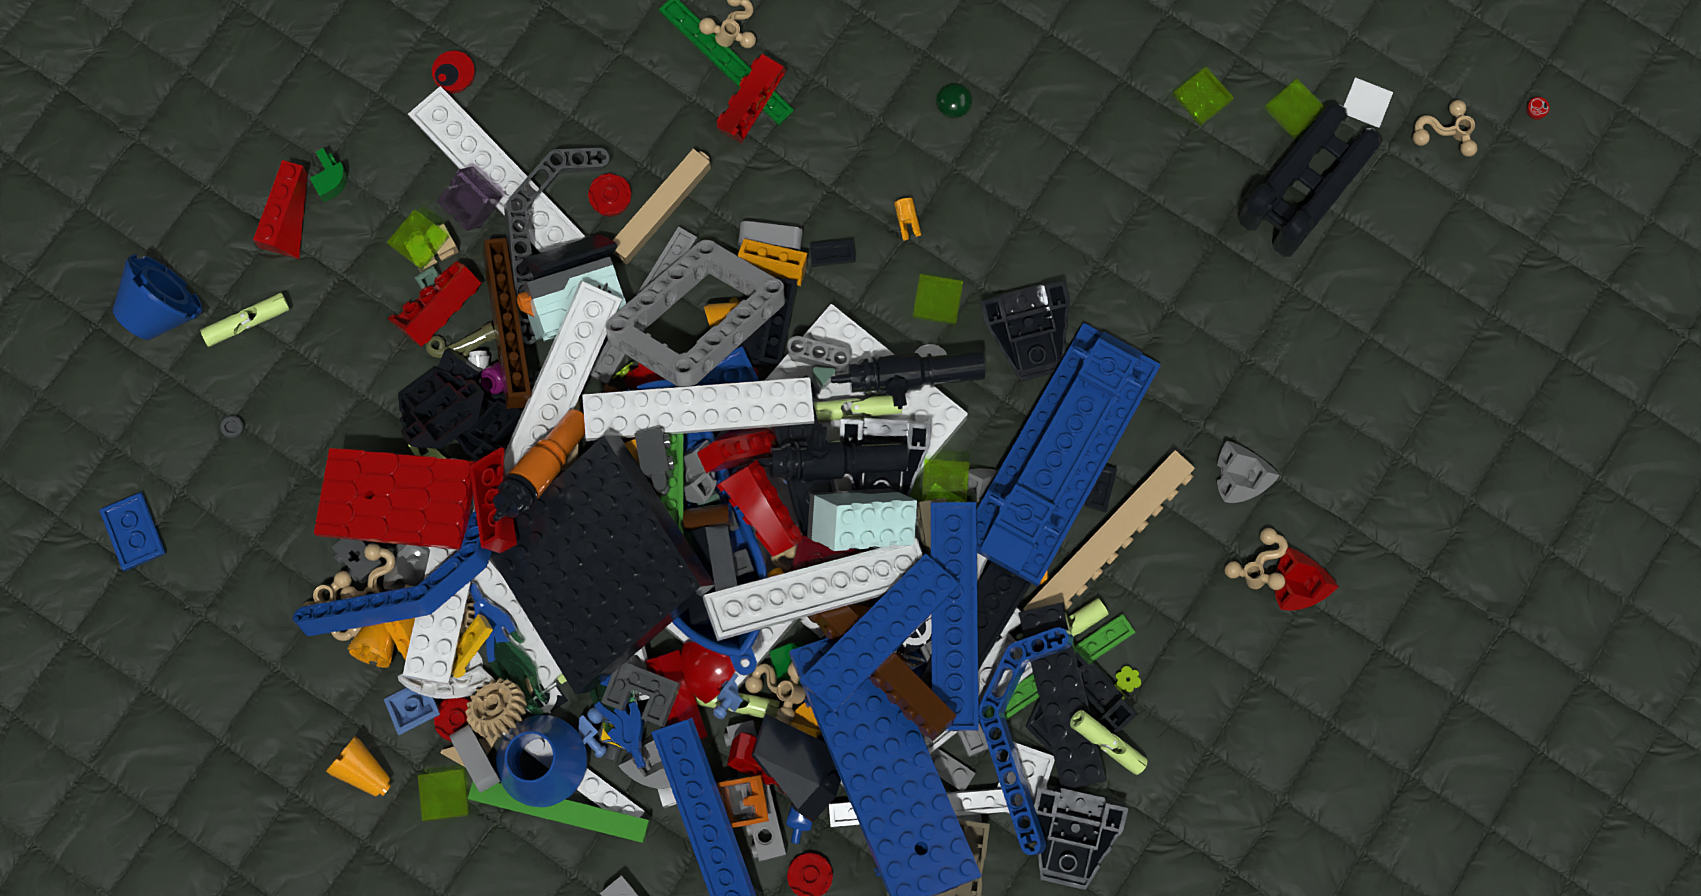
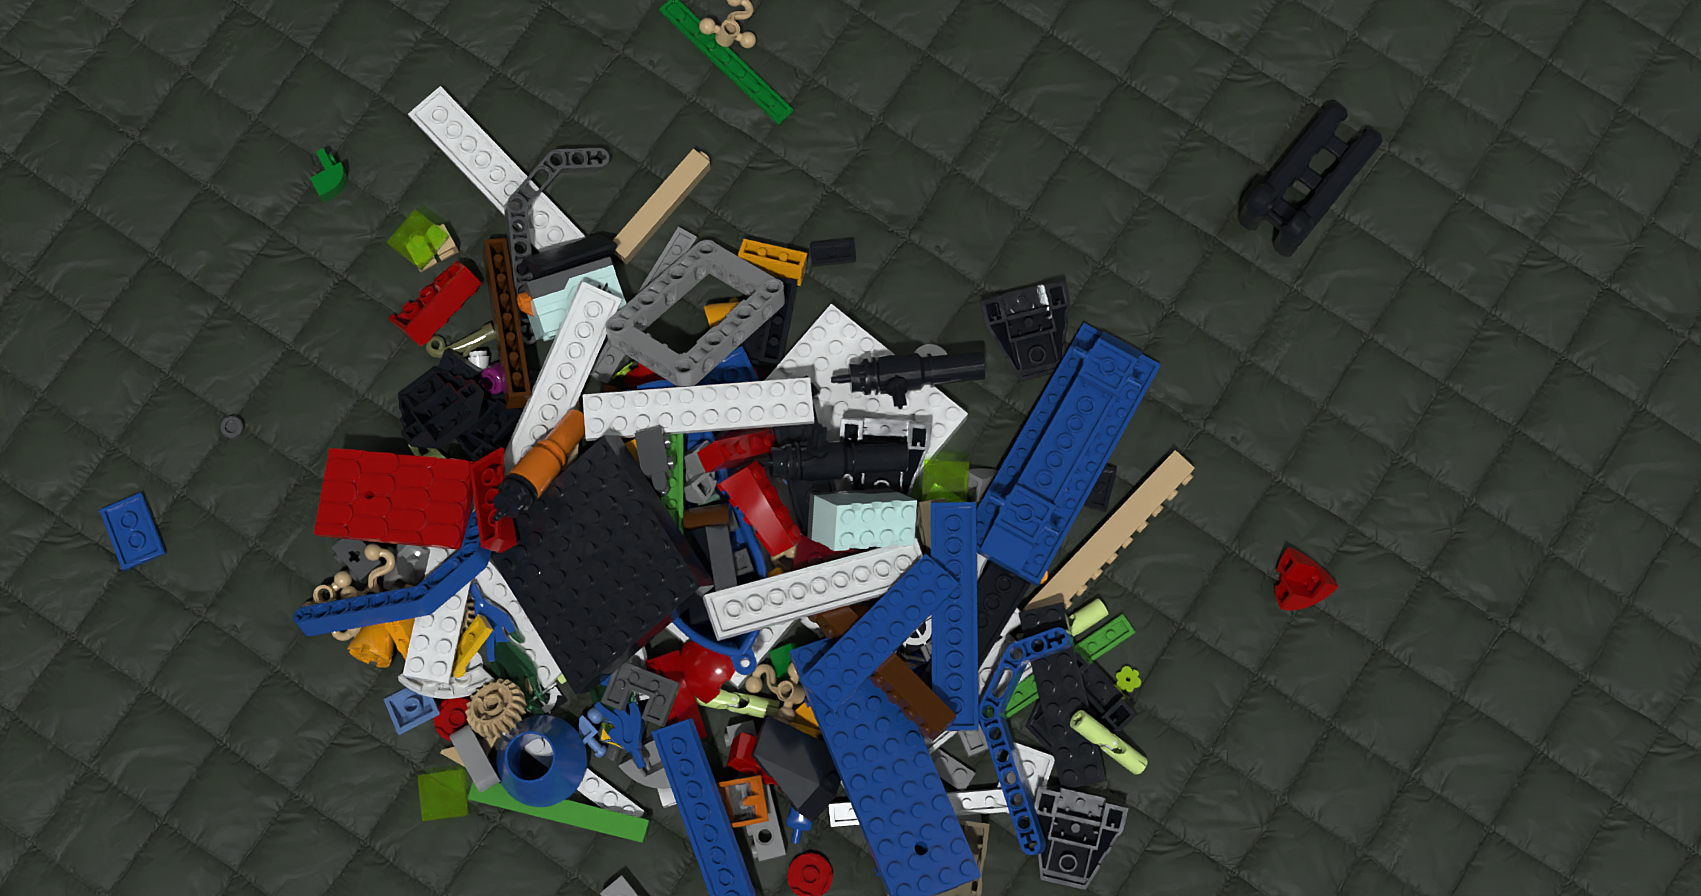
blue cone [113,254,202,340] -> none
yellowish green piece [200,292,290,347] -> none
red wedge [253,160,308,260] -> none
light orange cone [326,736,391,797] -> none
sand green slope [414,265,439,289] -> none
red tile [432,51,475,93] -> none
clear purple piece [437,166,503,231] -> none
red tile [588,173,632,217] -> none
medium blue piece [713,673,743,719] -> none
red wedge [716,54,787,144] -> none
light grey beam [738,221,803,251] -> none
light grey beam [787,336,850,372] -> none
sand green slope [813,367,835,390] -> none
yellowish green piece [813,395,902,422] -> none
light orange hinge [894,198,921,241] -> none
clear neon green plate [913,274,963,325] -> none
dark green hat [936,83,973,119] -> none
clear neon green plate [1173,67,1234,126] -> none
light grey brick [1217,441,1280,503] -> none
tan piece [1224,528,1288,590] -> none
clear neon green plate [1265,79,1325,138] -> none
white sticker [1344,78,1393,128] -> none
tan piece [1413,100,1477,157] -> none
red tile [1526,97,1550,120] -> none

